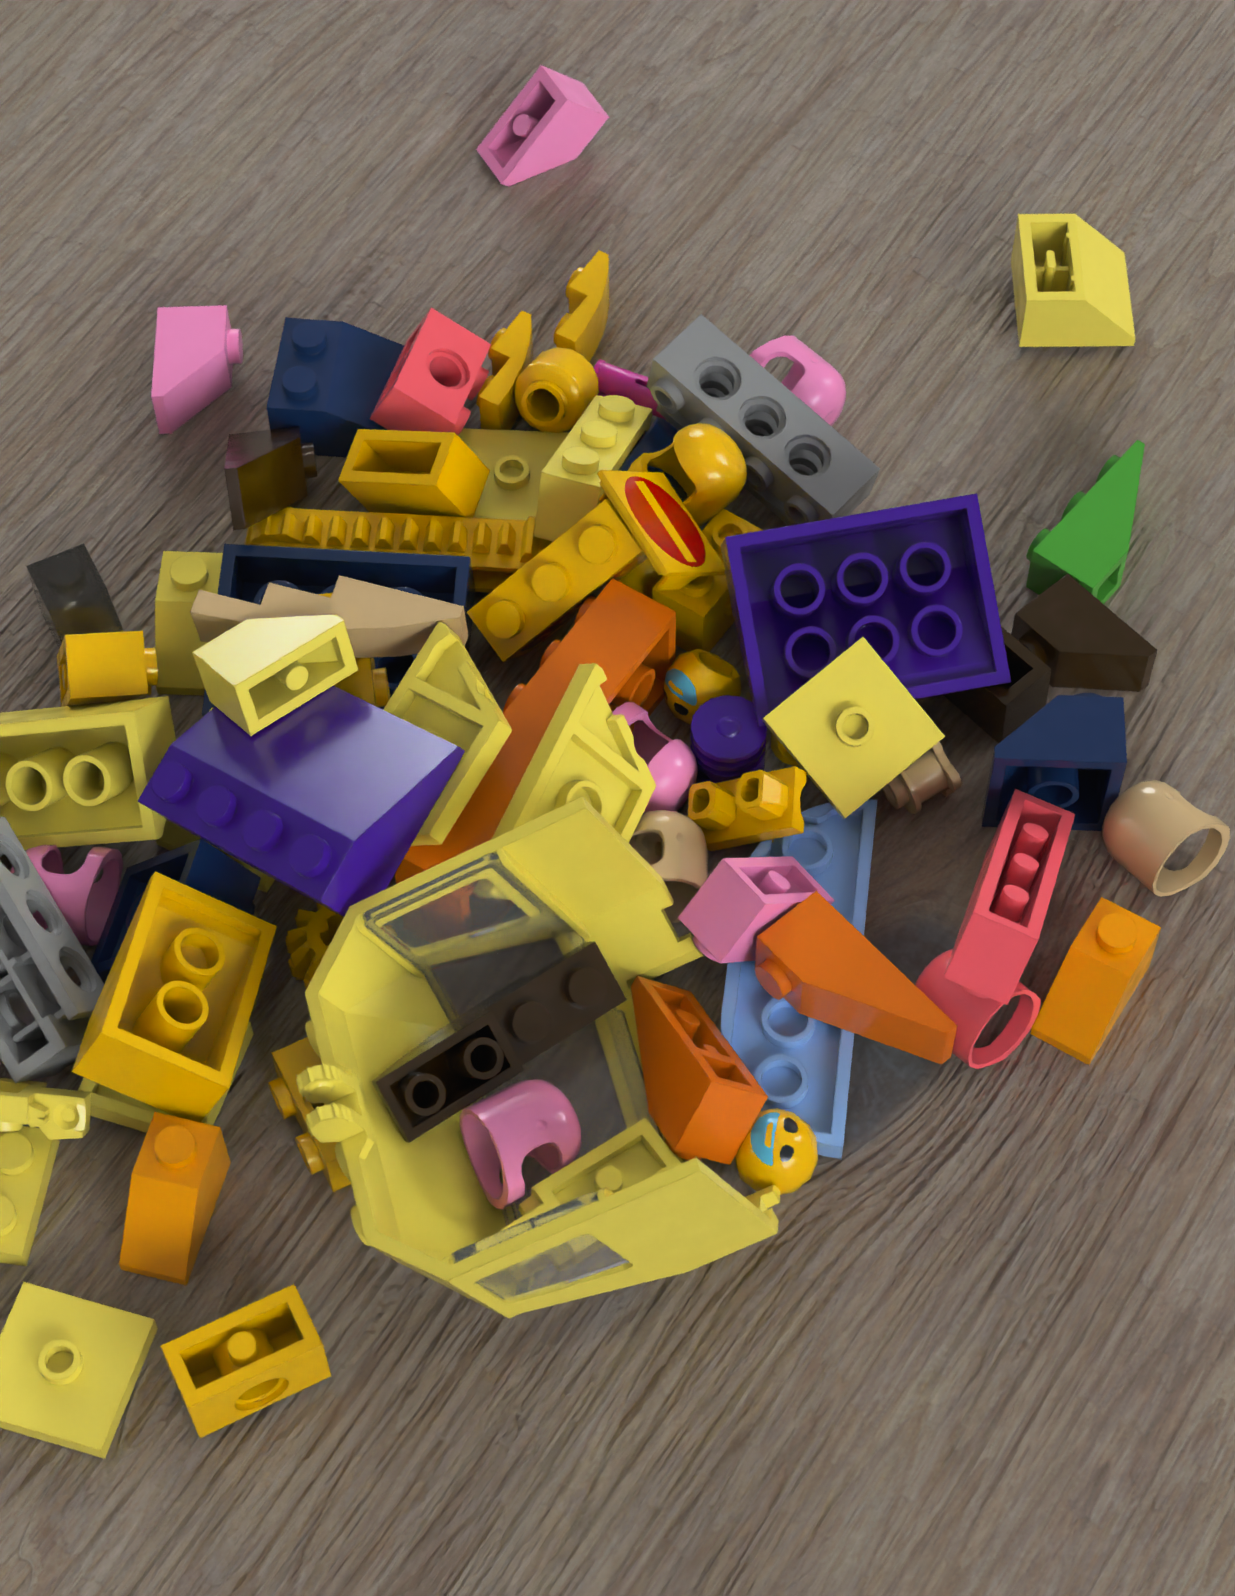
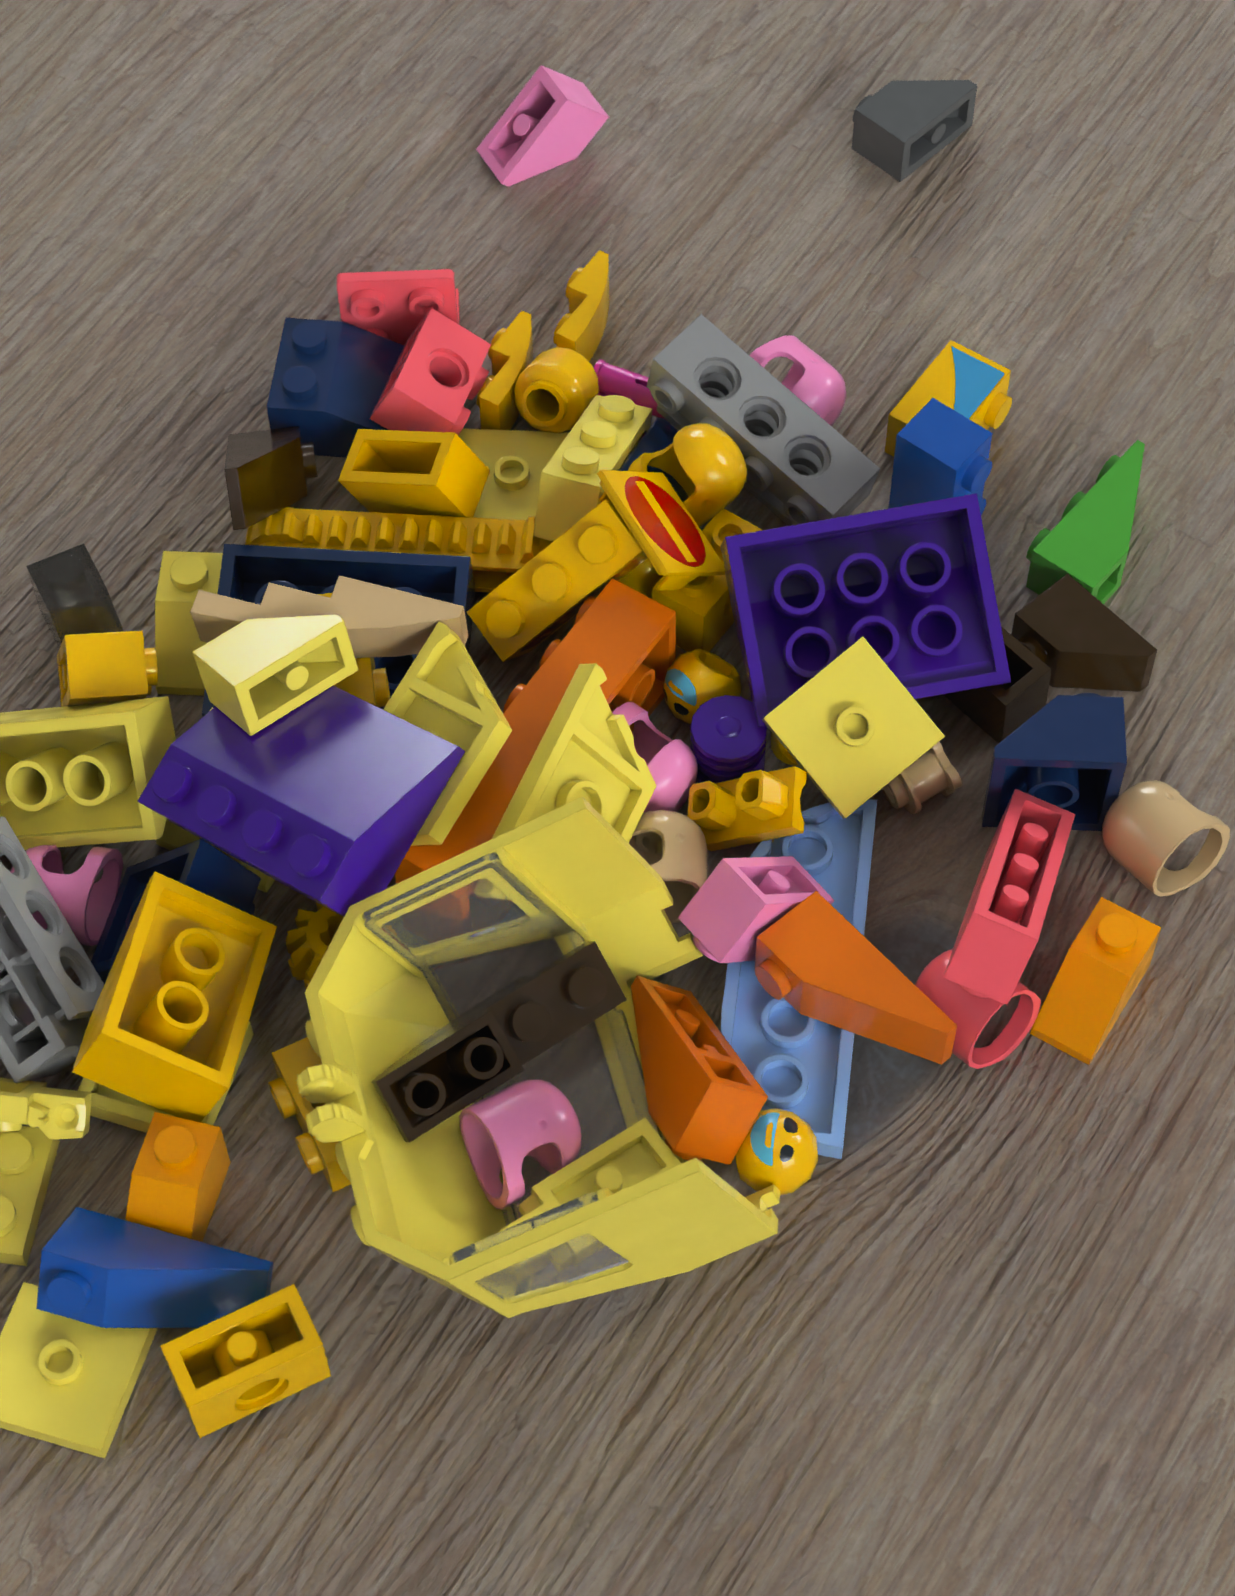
bright pink slope [151,305,243,434] -> none
light yellow slope [1011,214,1135,347] -> none
none -> blue slope [36,1207,274,1328]
none -> coral bracket [337,269,460,346]
none -> dark grey slope [852,80,977,182]
none -> yellow brick [885,340,1012,457]
none -> blue brick [888,398,992,515]

